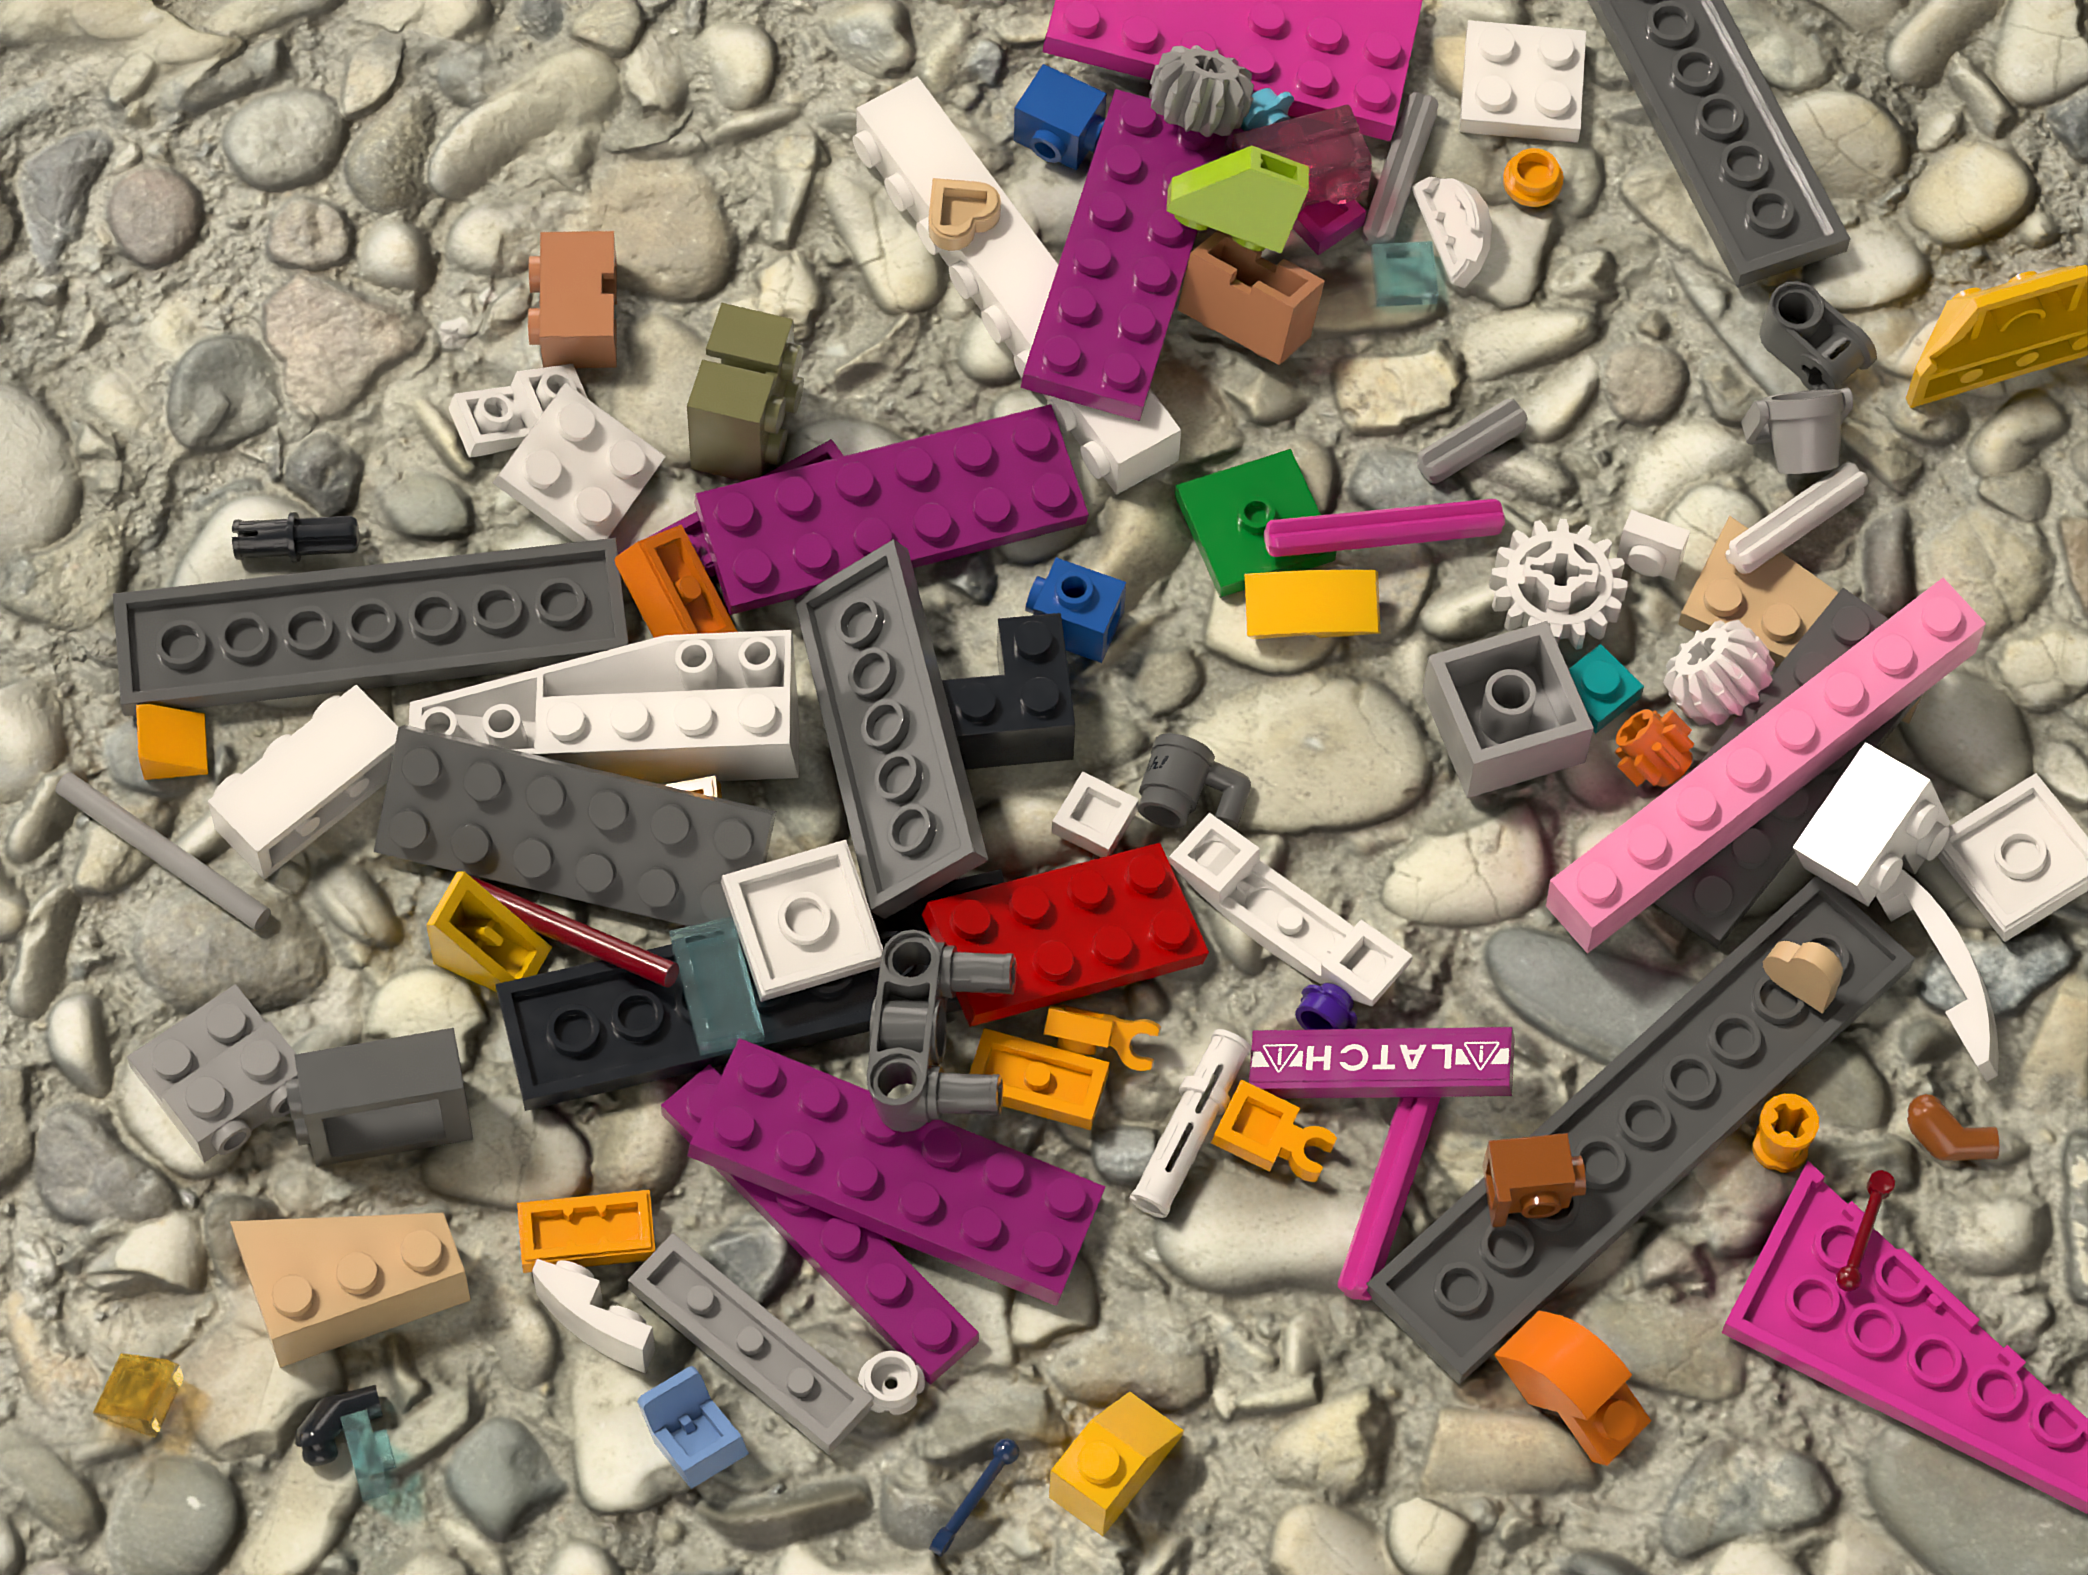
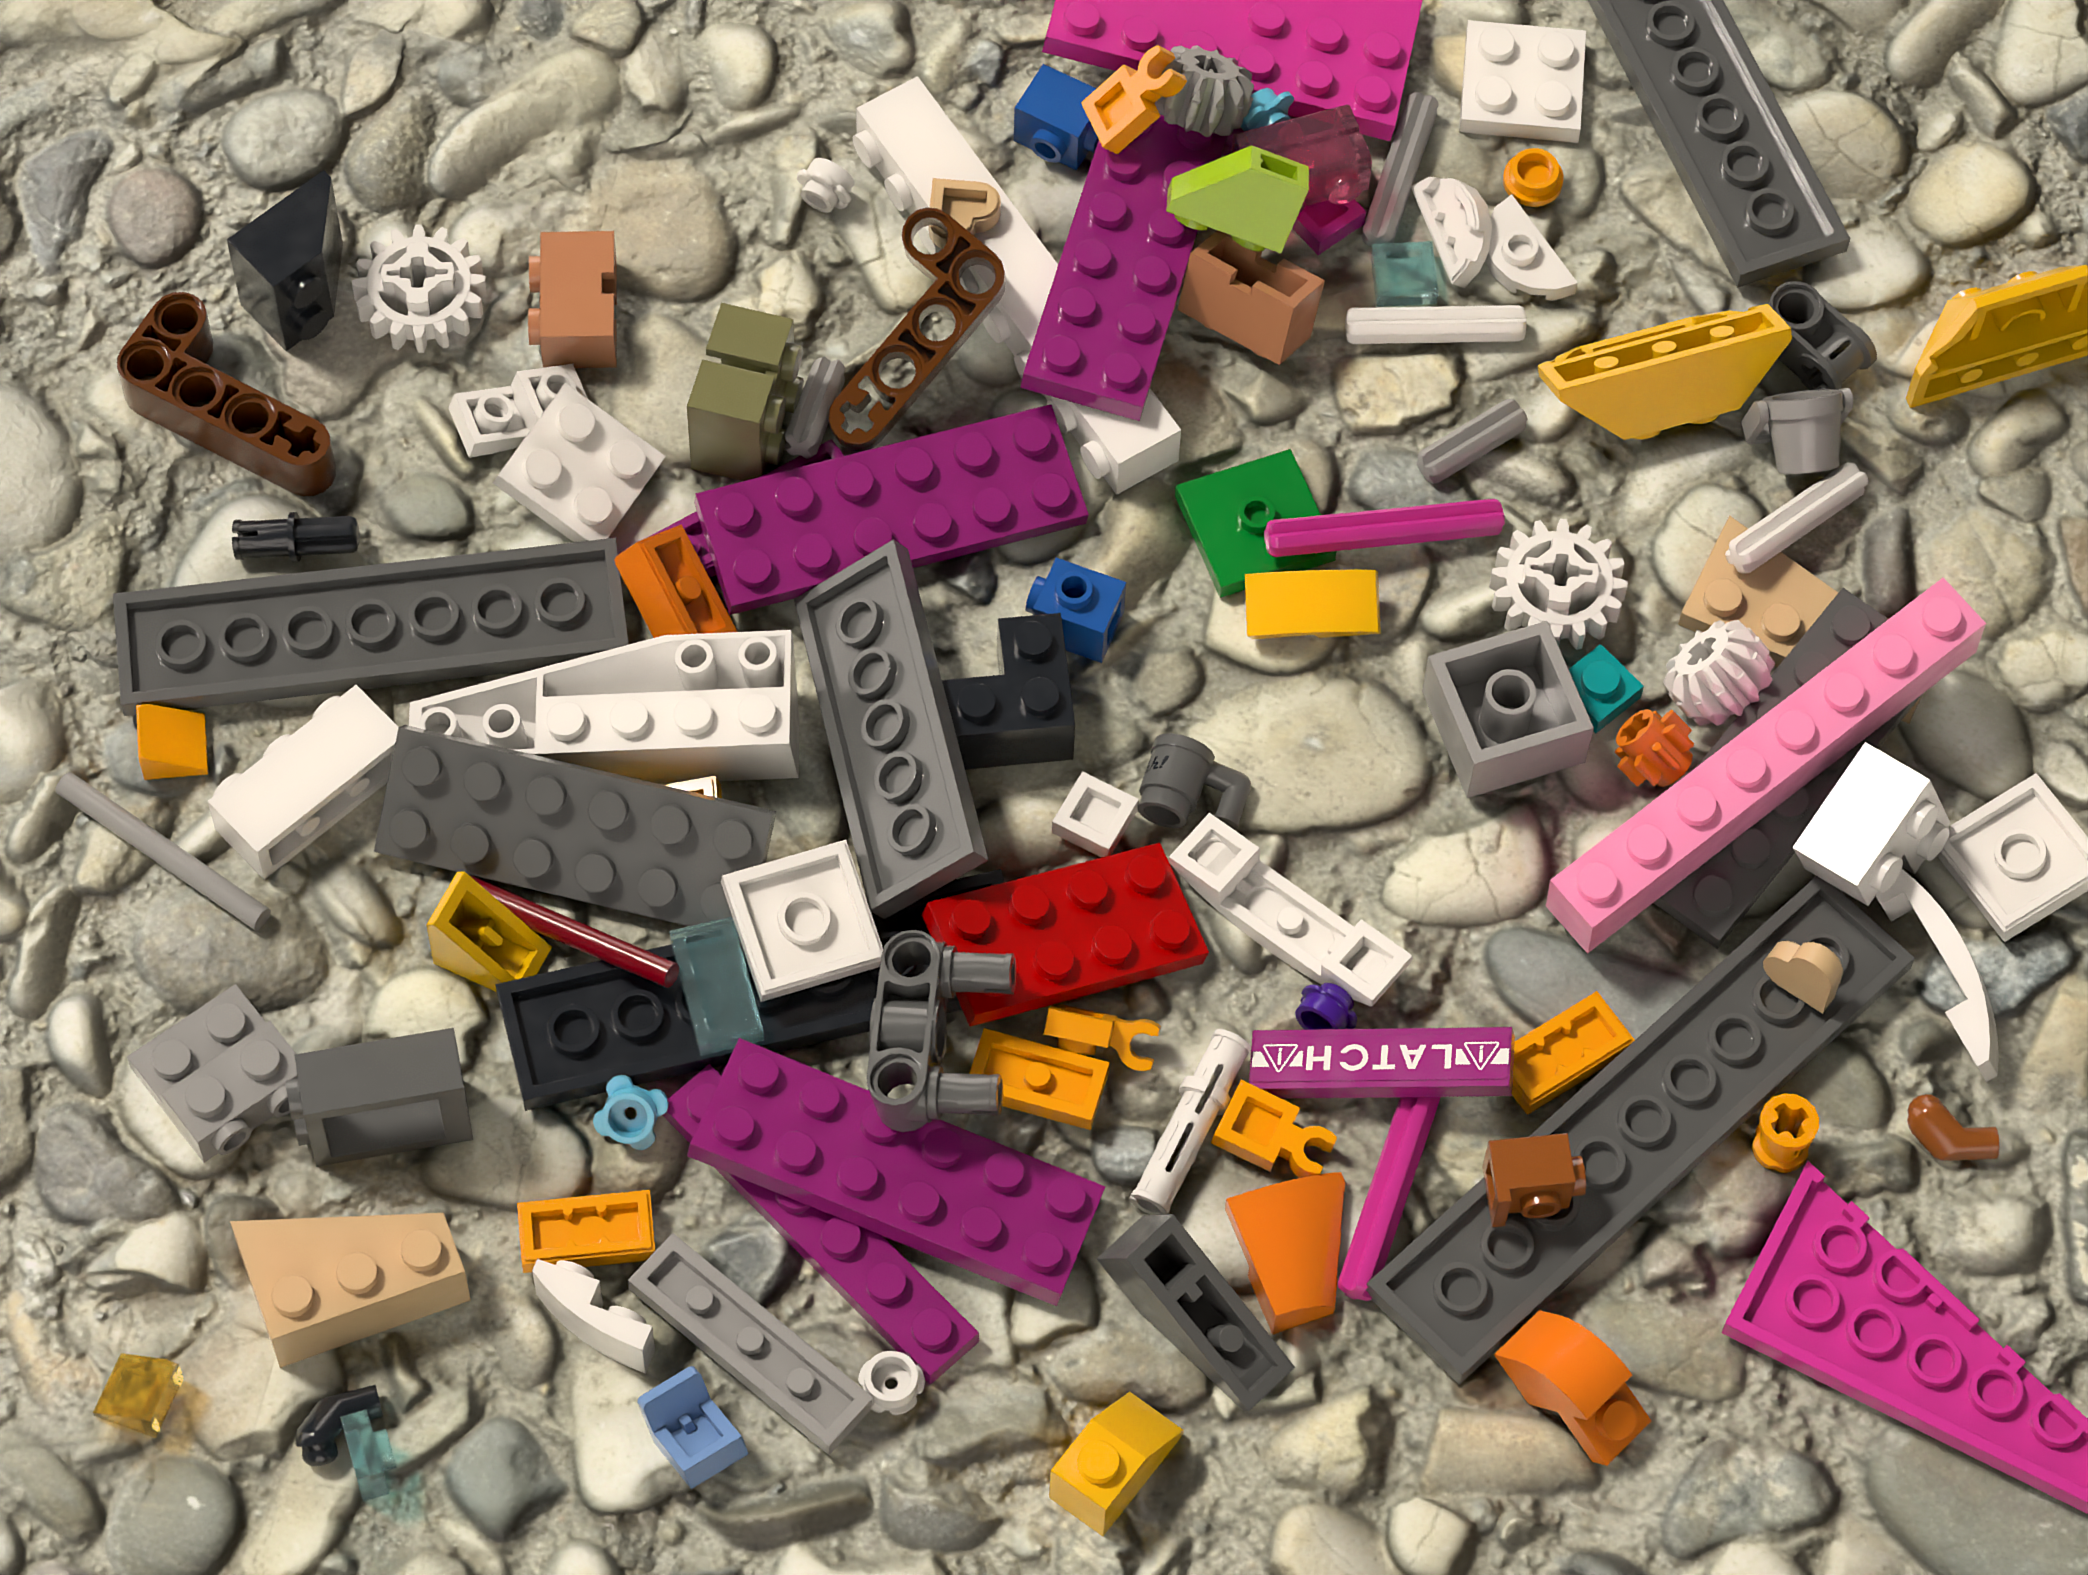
dark blue hinge [929,1438,1019,1557] -> none
white plate [1616,510,1690,581] -> none
dark red hinge [1836,1170,1895,1292] -> none
none -> reddish brown beam [117,292,336,497]
none -> black slope [227,170,343,351]
none -> white gear [352,224,487,353]
none -> medium azure plate [593,1075,669,1150]
none -> light grey axle [785,357,846,459]
none -> white plate [797,158,855,213]
none -> reddish brown beam [829,207,1006,452]
none -> light orange plate [1081,45,1187,154]
none -> dark grey slope [1097,1214,1295,1412]
none -> orange slope [1225,1172,1345,1335]
none -> white axle [1345,305,1527,344]
none -> white plate [1485,194,1578,301]
none -> light orange plate [1512,991,1635,1115]
none -> yellow wedge [1538,304,1792,440]

